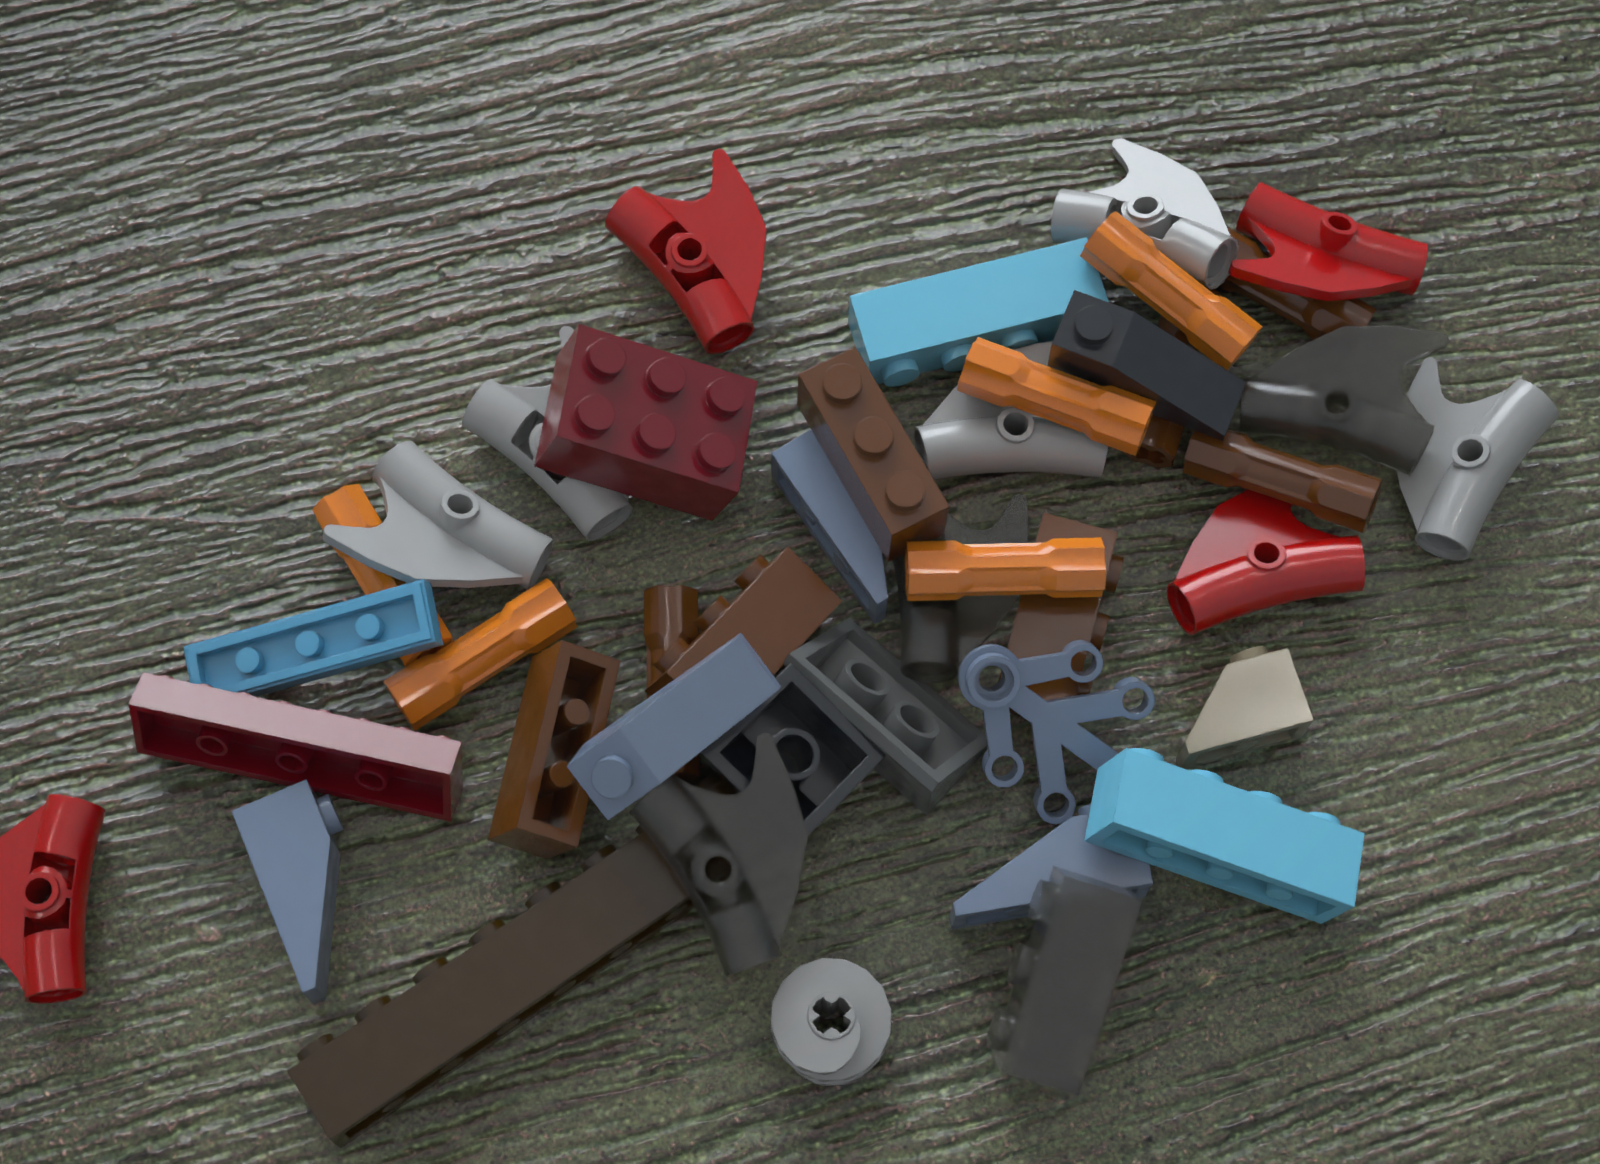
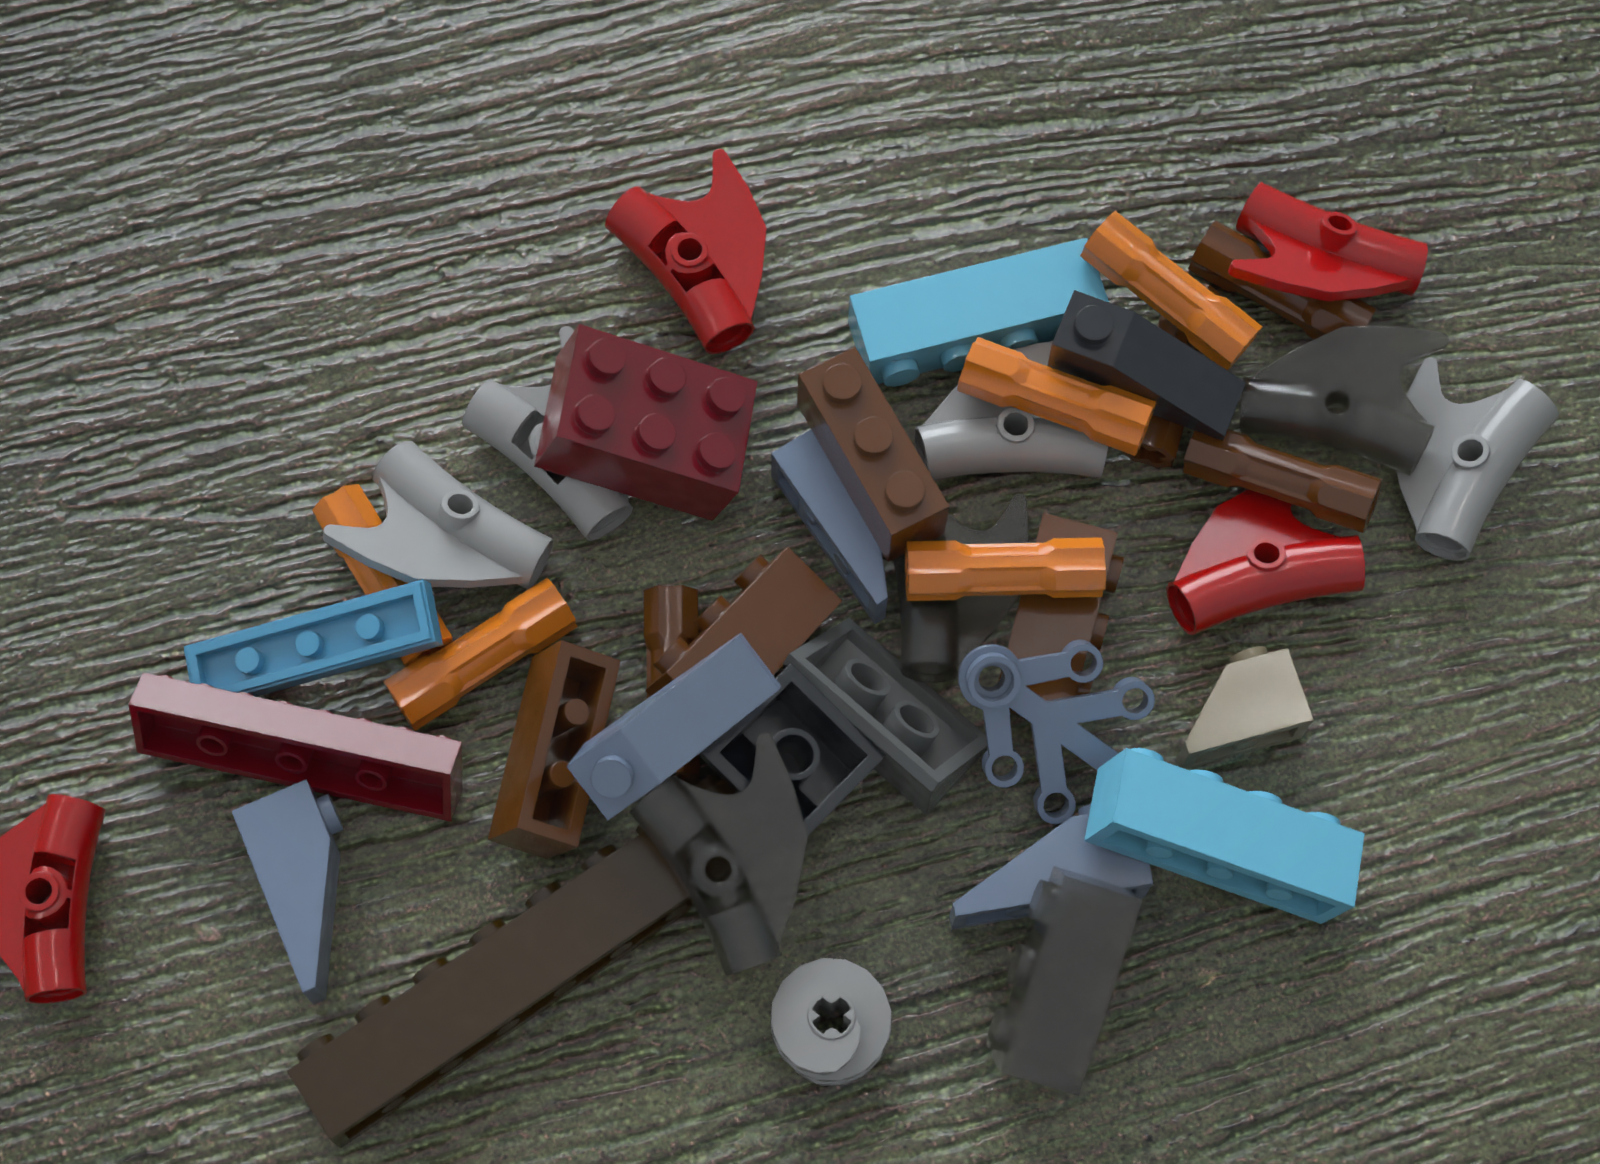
light grey pin [1051,138,1239,289] -> none

